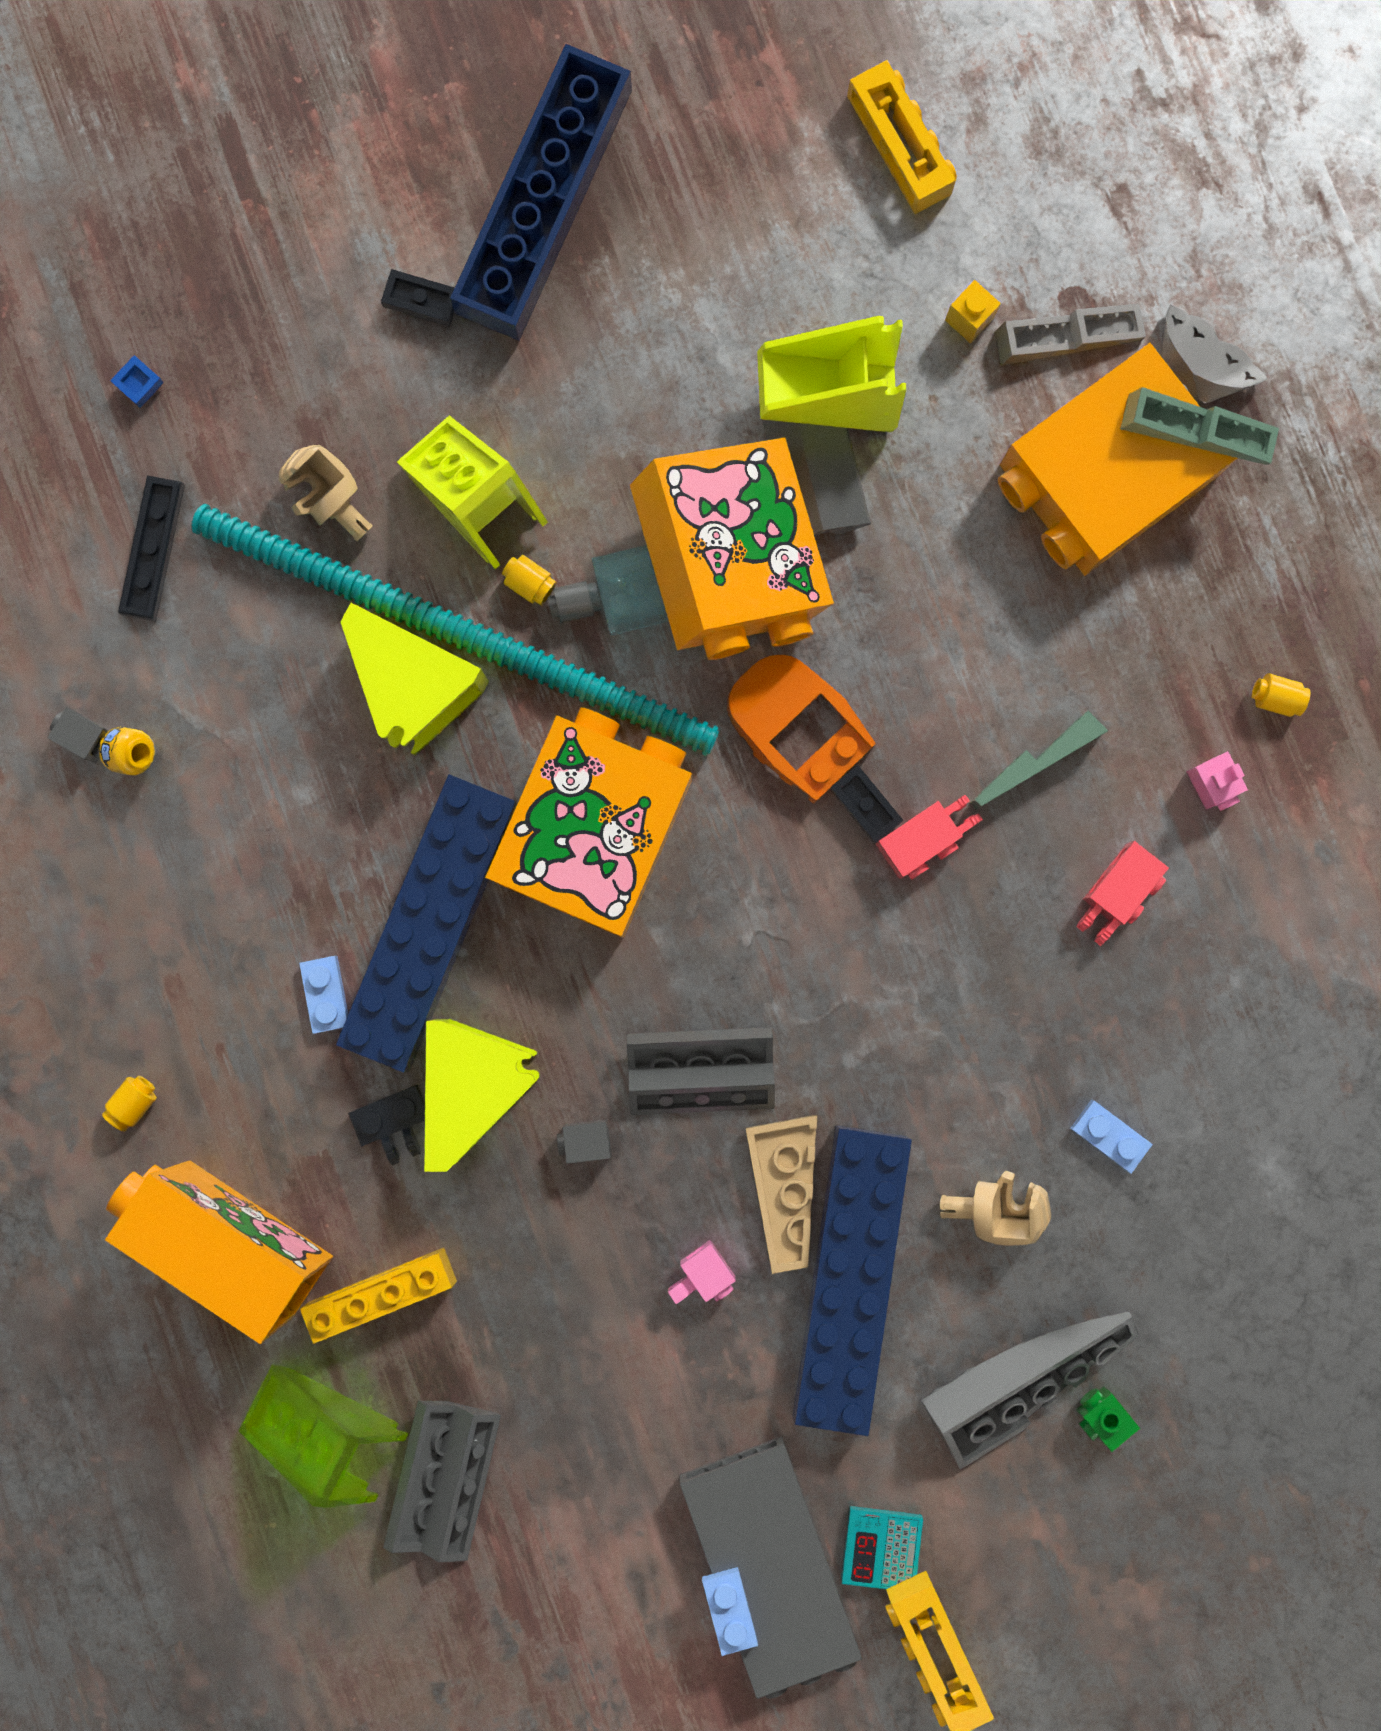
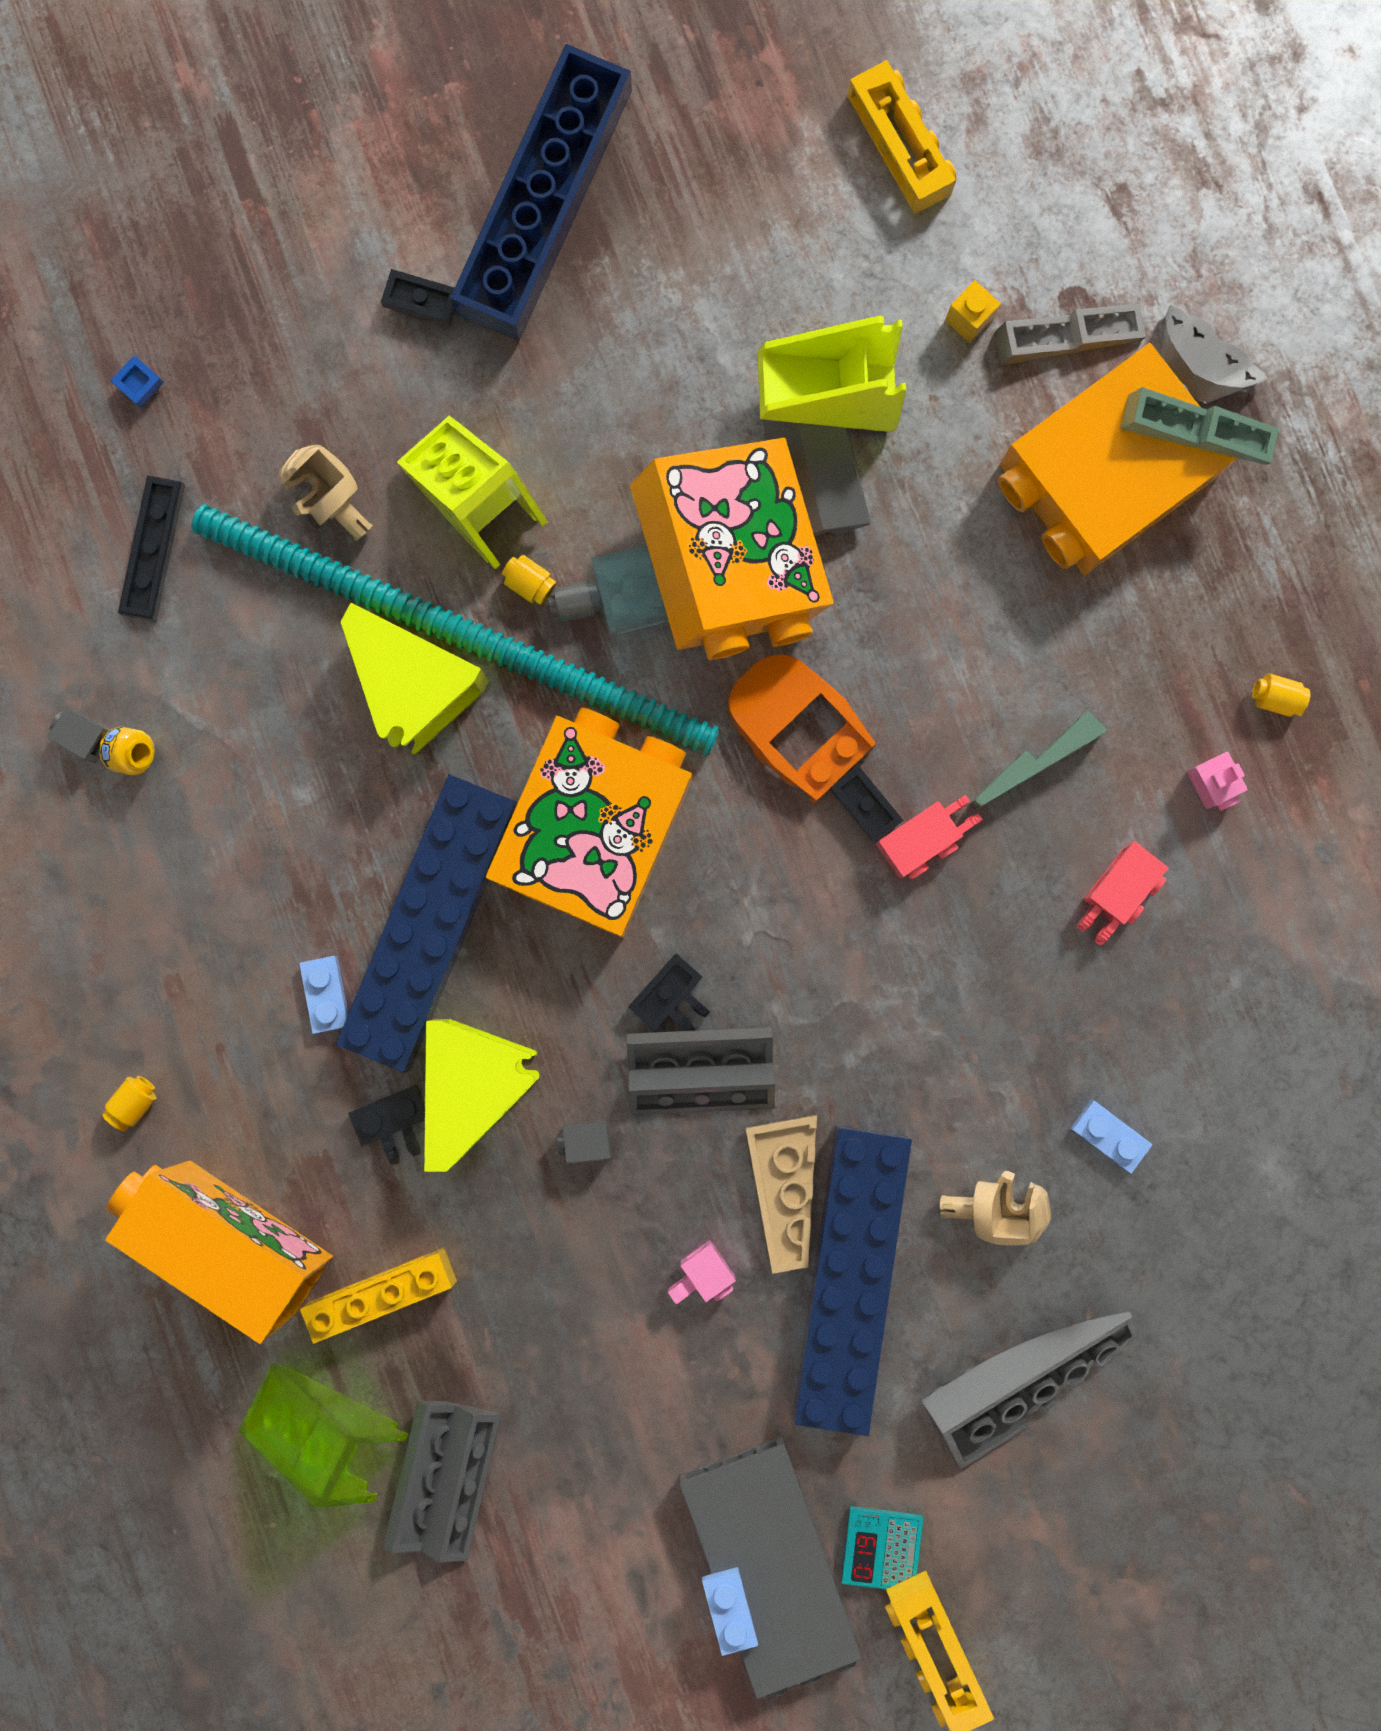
green brick [1076,1386,1140,1452] -> none
none -> black hinge [628,953,710,1031]

